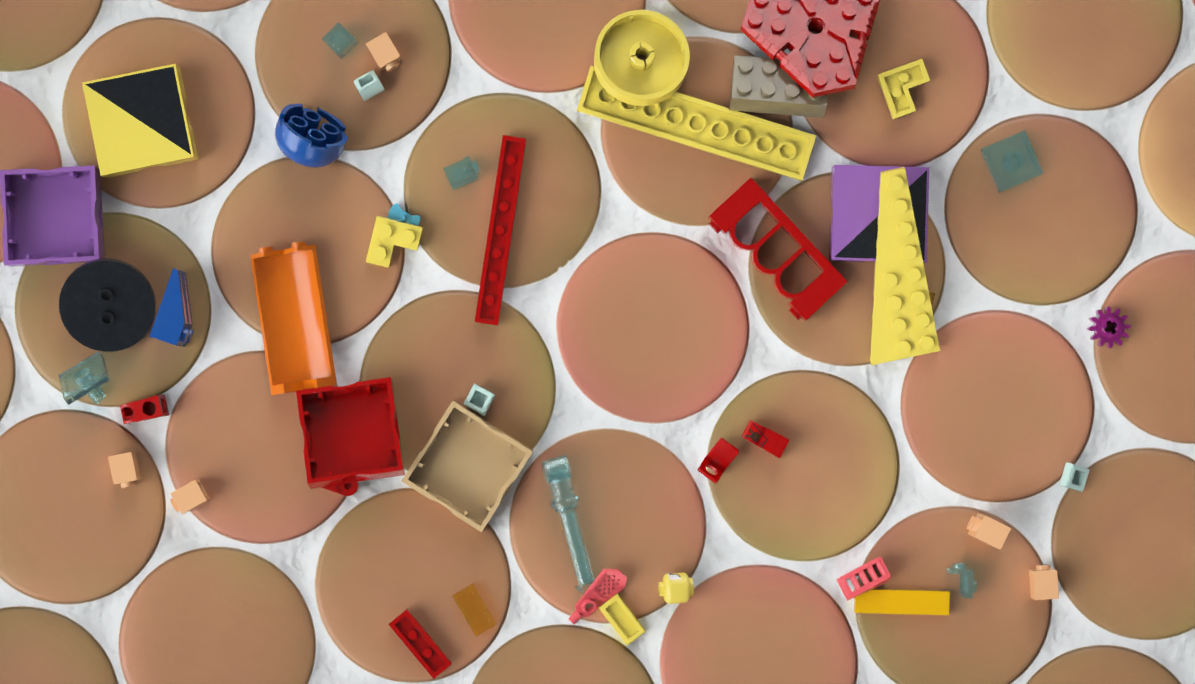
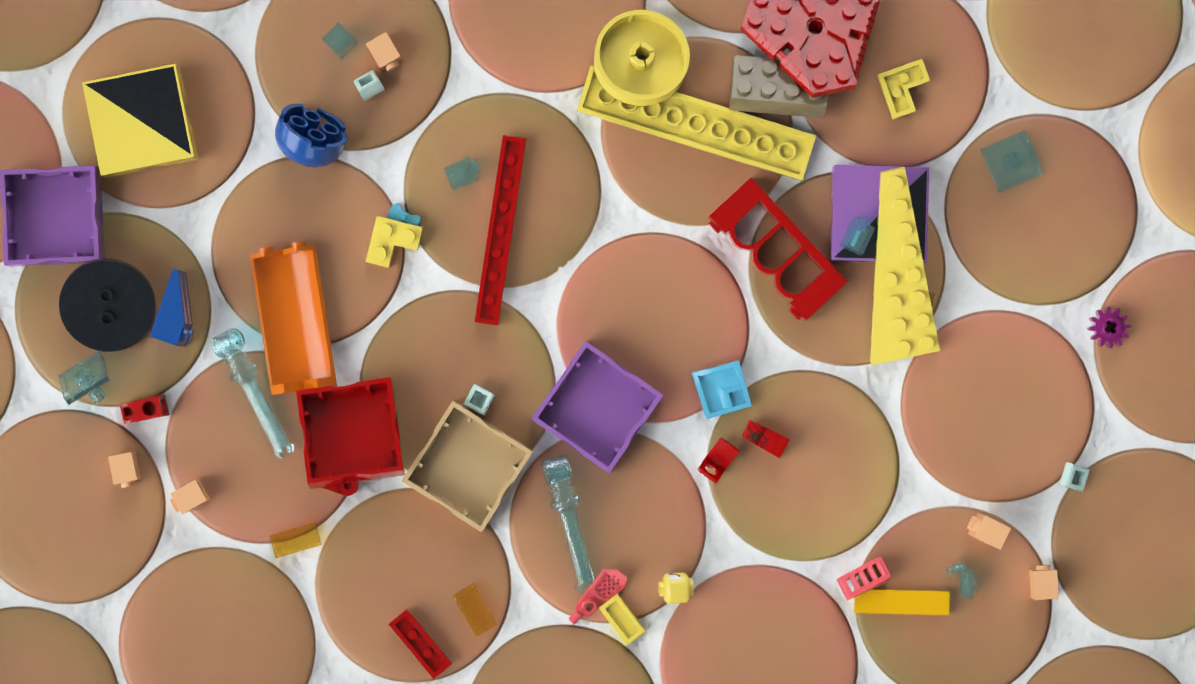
none -> clear light blue piece [211,328,293,459]
none -> clear yellow tile [269,522,322,558]
none -> medium lavender tile [531,341,664,473]
none -> medium azure plate [691,360,752,419]
none -> clear light blue brick [839,217,875,256]

